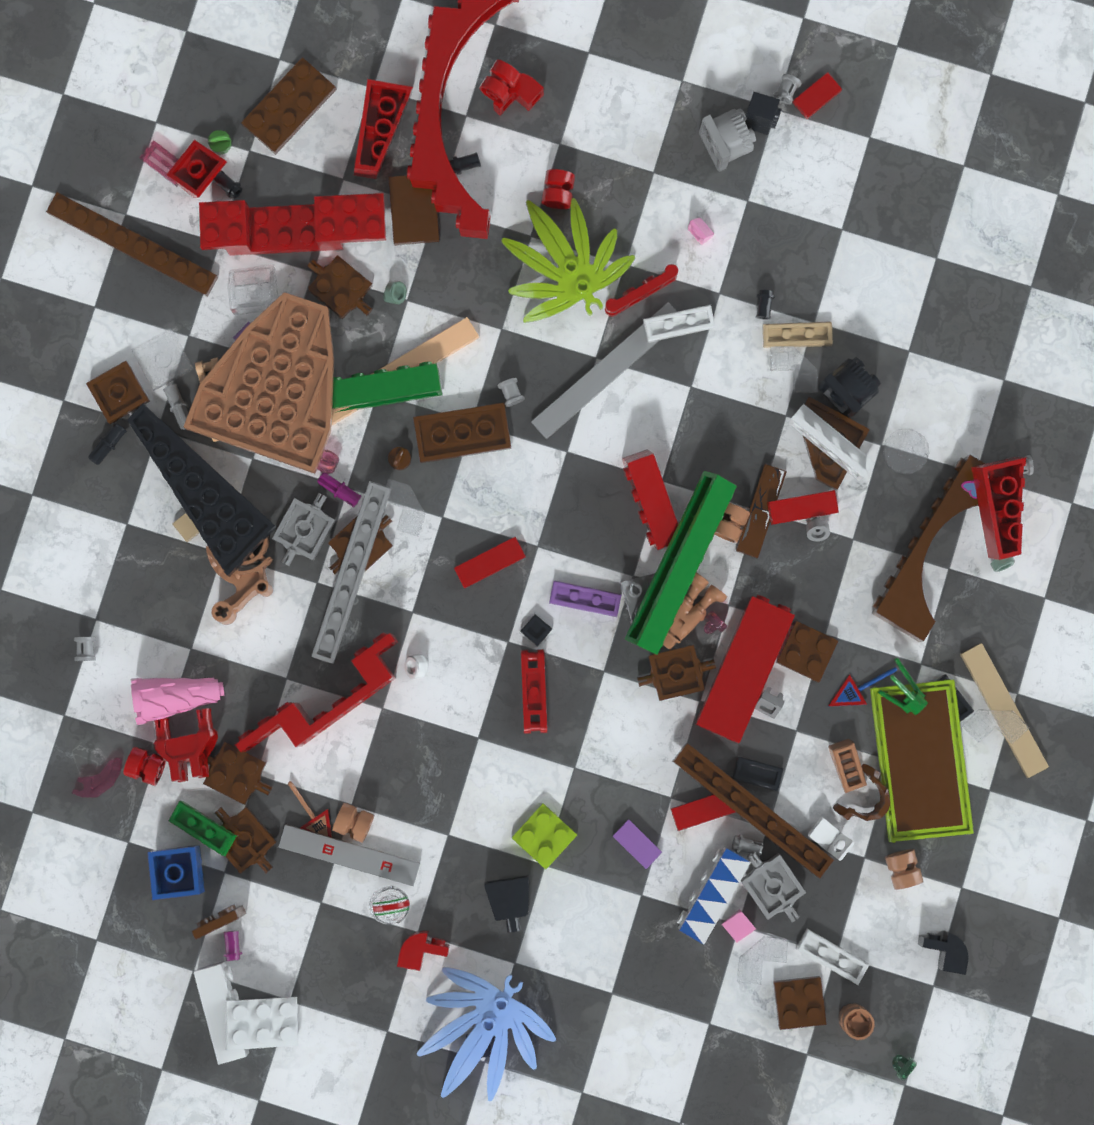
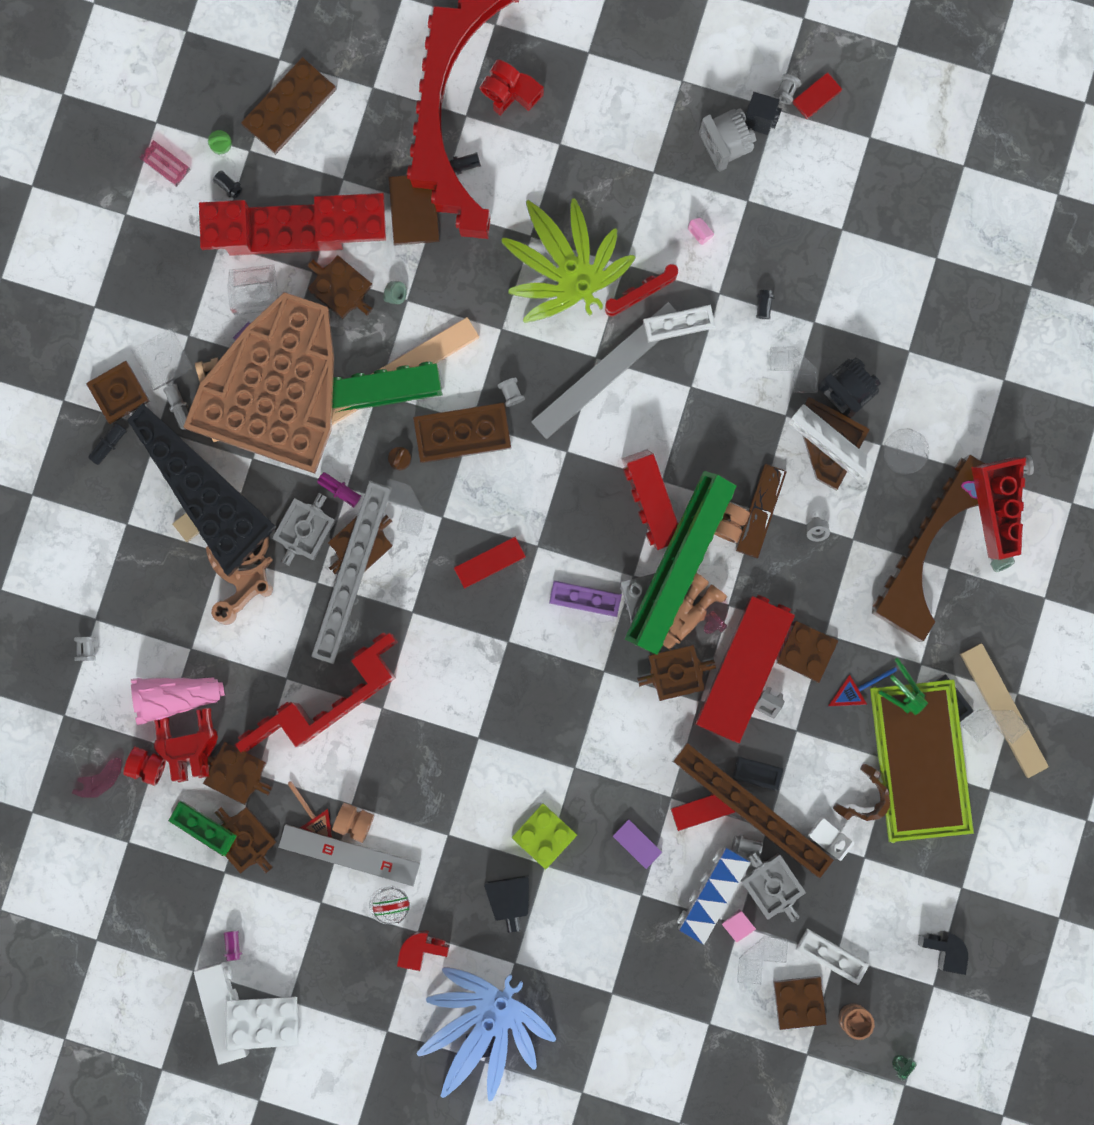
reddish brown plate [46,192,218,297] -> none
blue brick [148,845,205,900] -> none
red slope [166,139,227,198] -> none
reddish brown plate [192,904,246,940] -> none
clear pink tile [317,450,339,474] -> none
red wedge [354,79,413,179] -> none
white tile [404,655,428,679] -> none
black tile [520,614,552,647] -> none
red plate [521,649,547,734] -> none
red wheel [541,169,575,209] -> none
tan tile [762,322,833,348] -> none
red tile [767,490,839,525] -> none
nougat slope [828,739,867,793] -> none
nougat wheel [885,849,924,890] -> none

